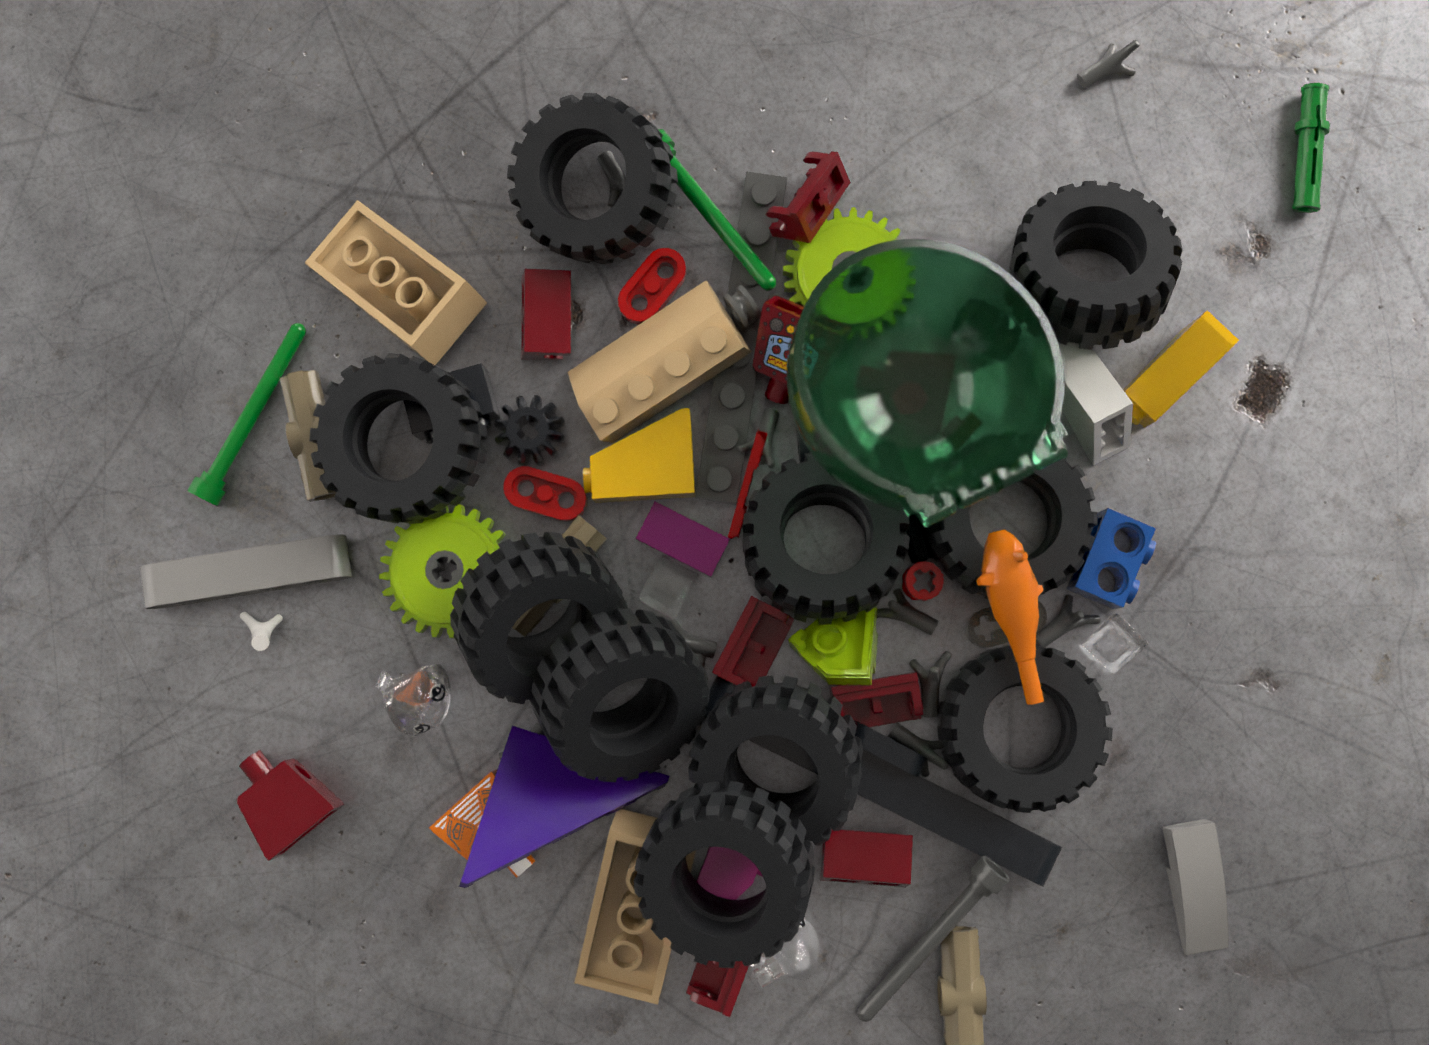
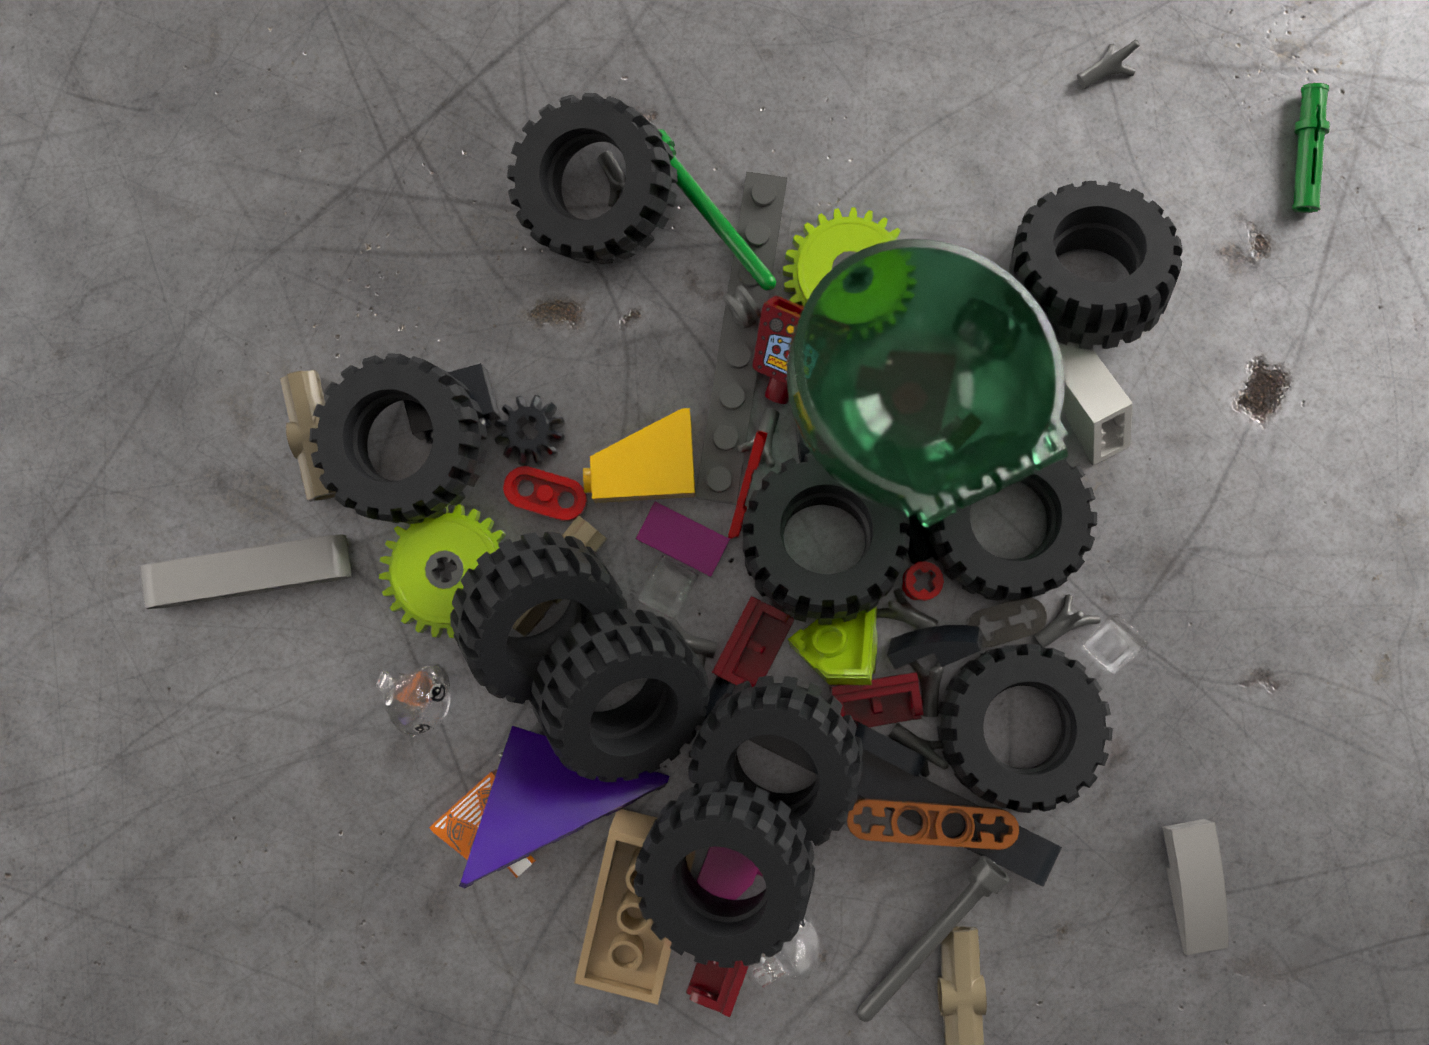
green piece [187,323,306,507] -> none
dark red torso [236,750,345,861] -> none
white bar [240,612,283,651] -> none
tan slope [305,200,487,365] -> none
dark red hinge [521,268,571,360] -> none
tan slope [567,280,752,443] -> none
red plate [618,248,686,325] -> none
dark red hinge [765,151,851,243] -> none
dark red hinge [820,830,913,888] -> none
orange piece [977,529,1044,705] -> none
blue brick [1066,508,1156,609] -> none
yellow slope [1123,310,1239,428] -> none
none -> dark orange beam [846,799,1019,850]
none -> black slope [887,625,983,669]

